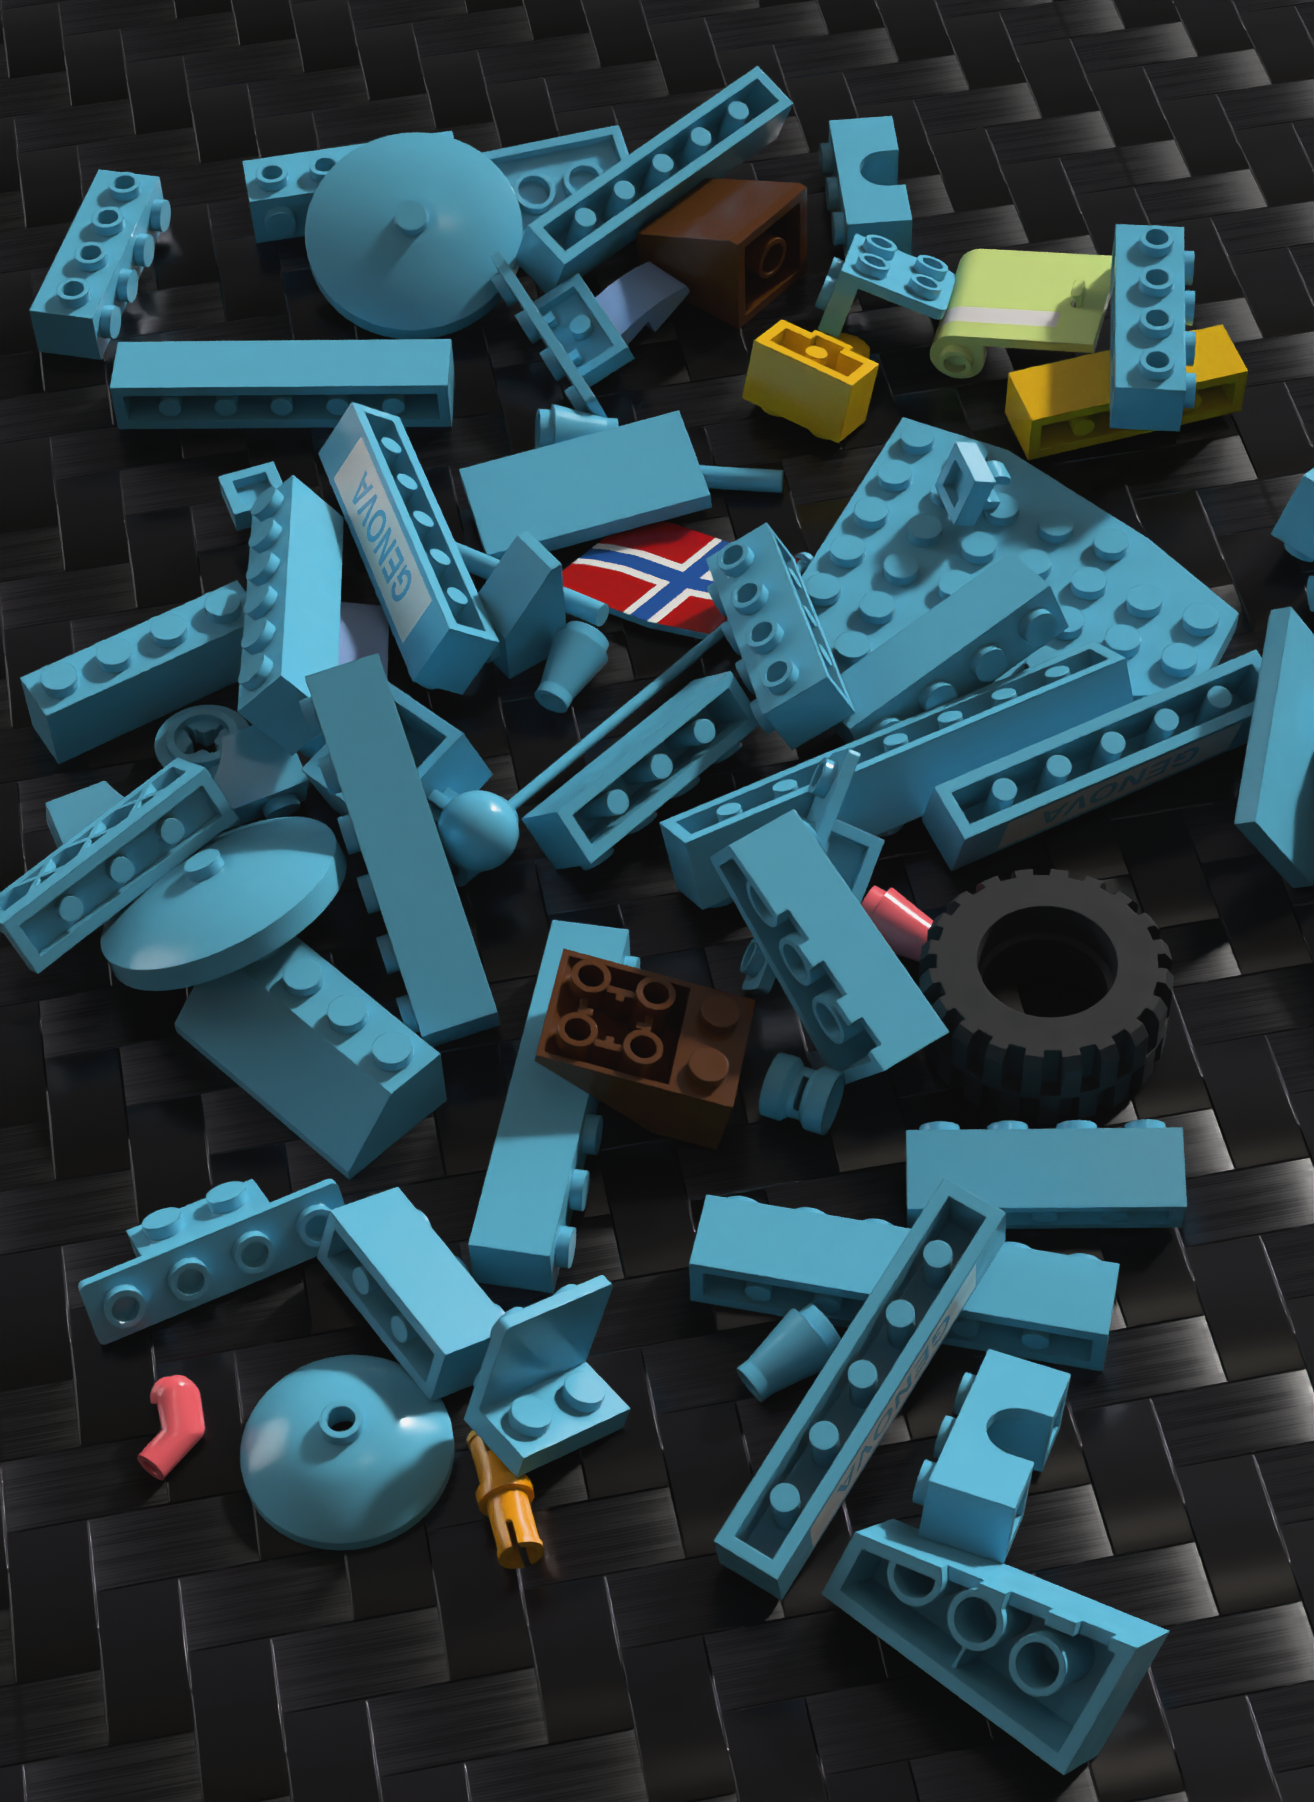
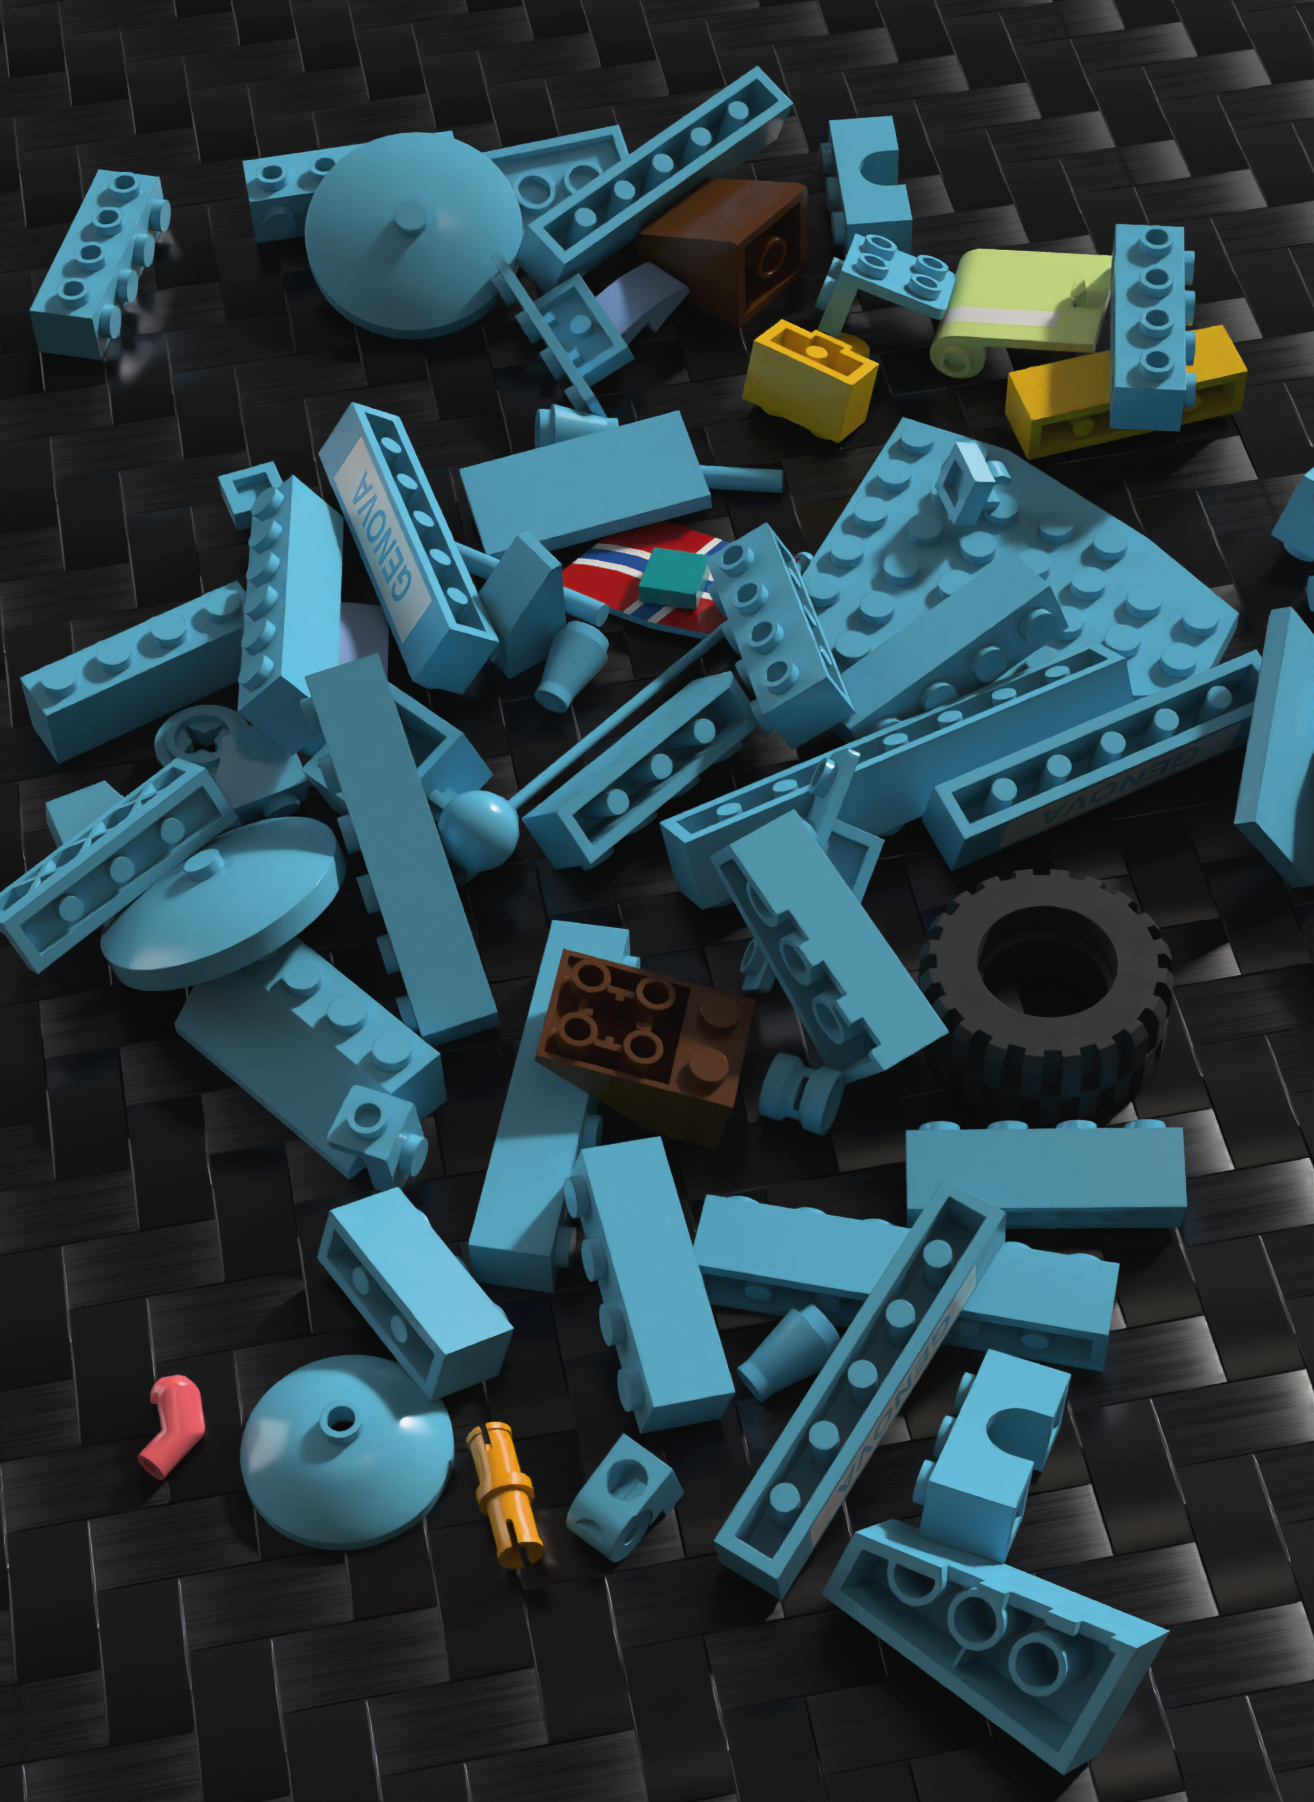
medium azure bracket [78,1179,345,1345] -> none
medium azure brick [110,339,456,429] -> none
medium azure bracket [464,1275,630,1477] -> none
coral cone [861,886,933,962] -> none
none -> medium azure bracket [327,1085,428,1192]
none -> medium azure brick [564,1136,735,1434]
none -> medium azure leg [566,1433,684,1563]
none -> teal tile [638,547,711,610]

